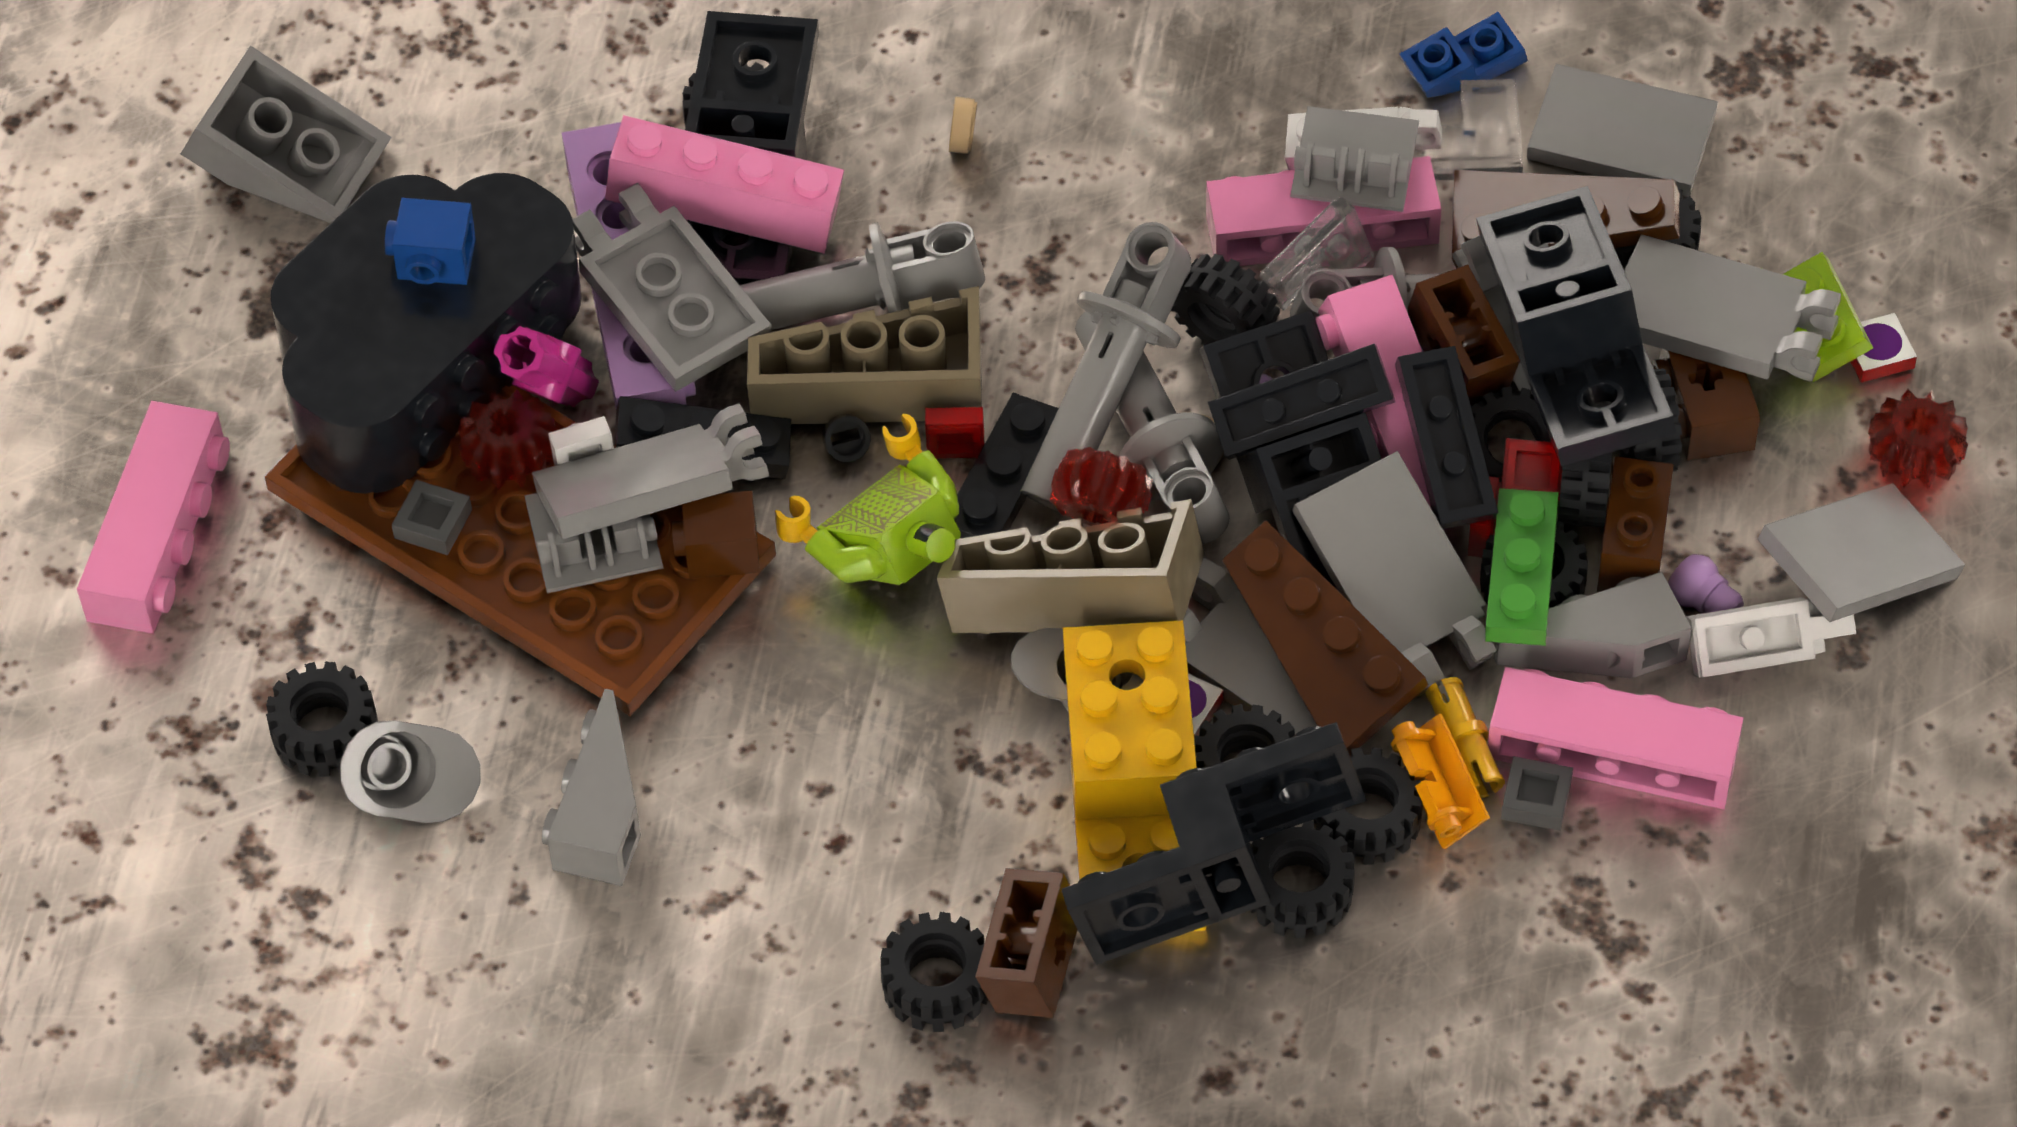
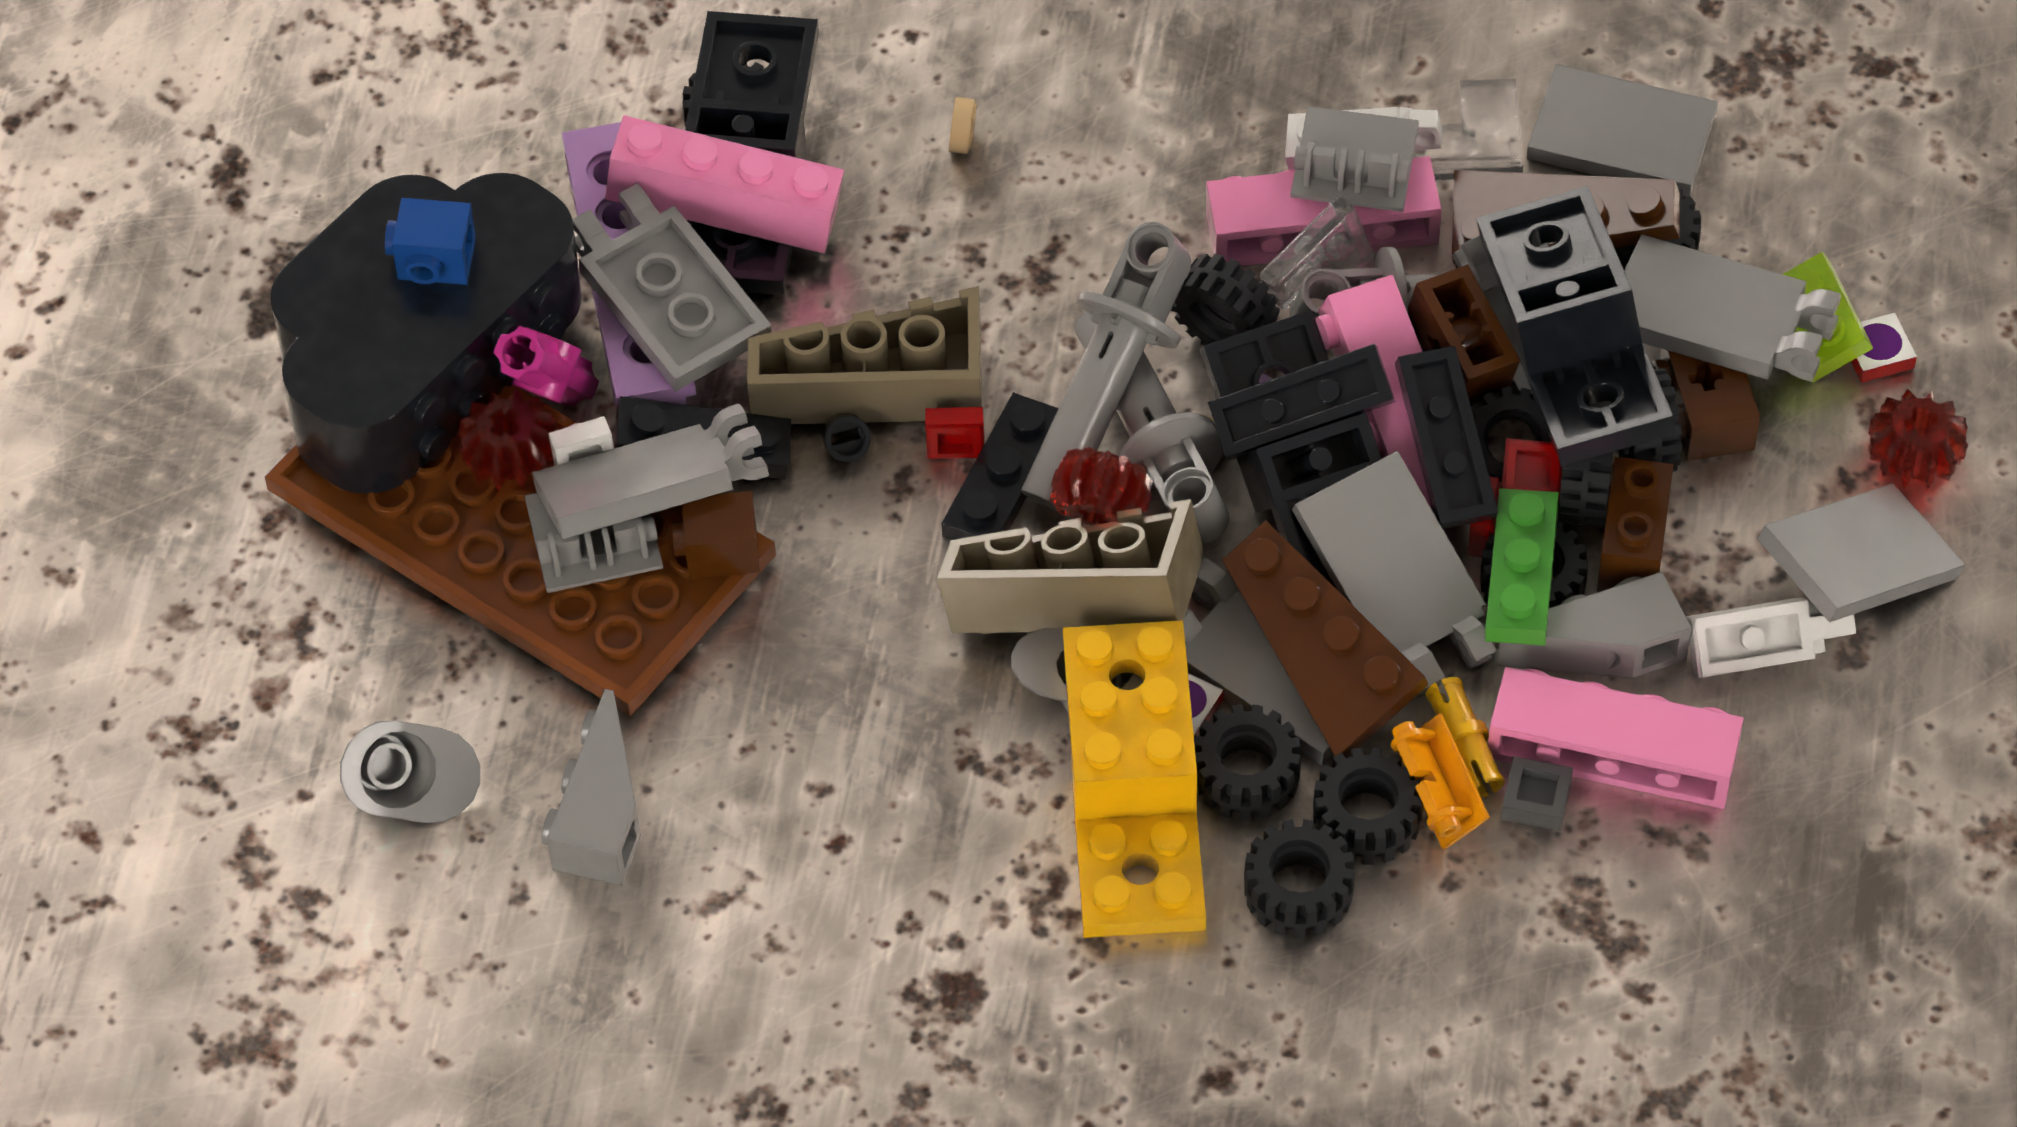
bright pink brick [77,401,230,634] -> none
light grey slope [180,45,392,223] -> none
black tyre [266,661,378,777] -> none
dark grey plate [392,480,472,555] -> none
light grey piece [740,221,985,330] -> none
lime torso [775,414,961,585] -> none
black tyre [880,912,988,1032] -> none
reddish brown brick [975,868,1078,1018] -> none
black bracket [1061,722,1367,965] -> none
blue slope [1399,12,1528,98] -> none
lavender piece [1668,554,1744,614] -> none

